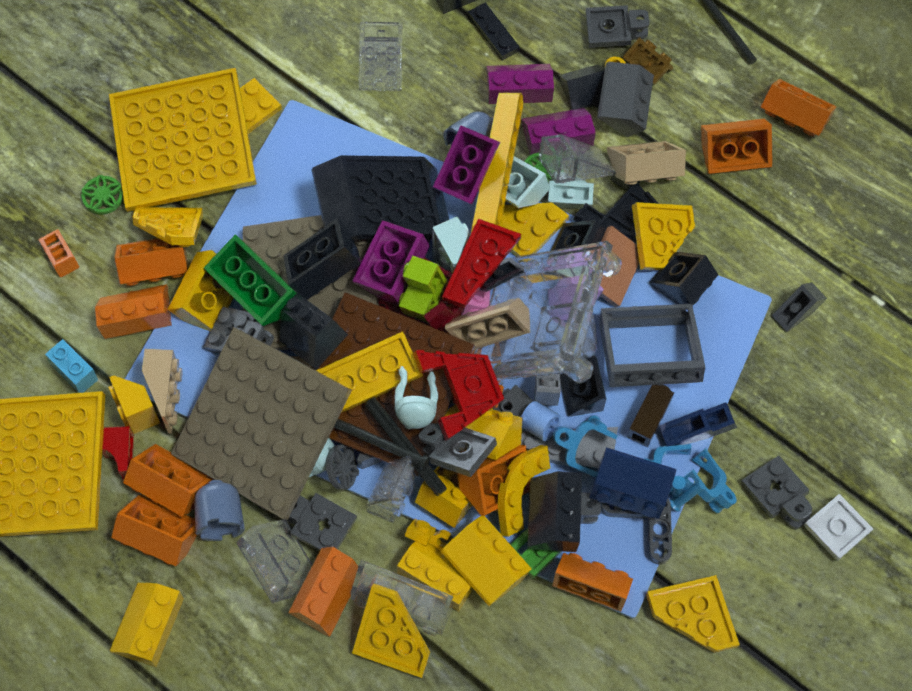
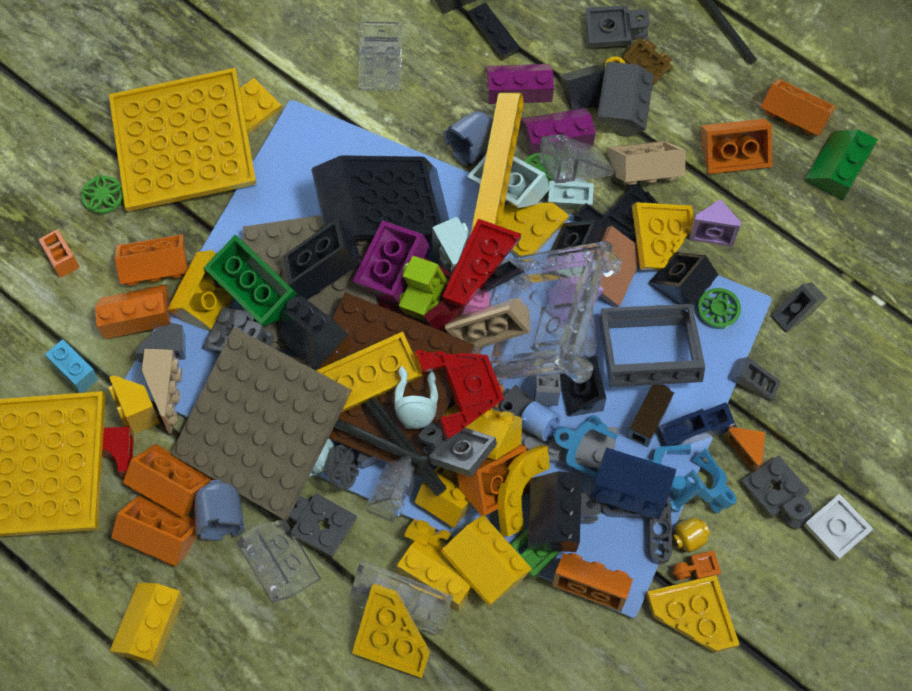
yellow plate [132,207,203,247] -> none
orange slope [288,547,362,637] -> none
magenta slope [433,125,500,204] -> none
none -> dark grey slope [136,323,186,363]
none -> yellow head [672,517,710,553]
none -> orange plate [672,550,721,581]
none -> lavender slope [689,199,741,247]
none -> bright green wheel [698,288,741,329]
none -> orange slope [725,427,765,472]
none -> dark grey slope [729,357,781,401]
none -> green slope [804,129,878,201]

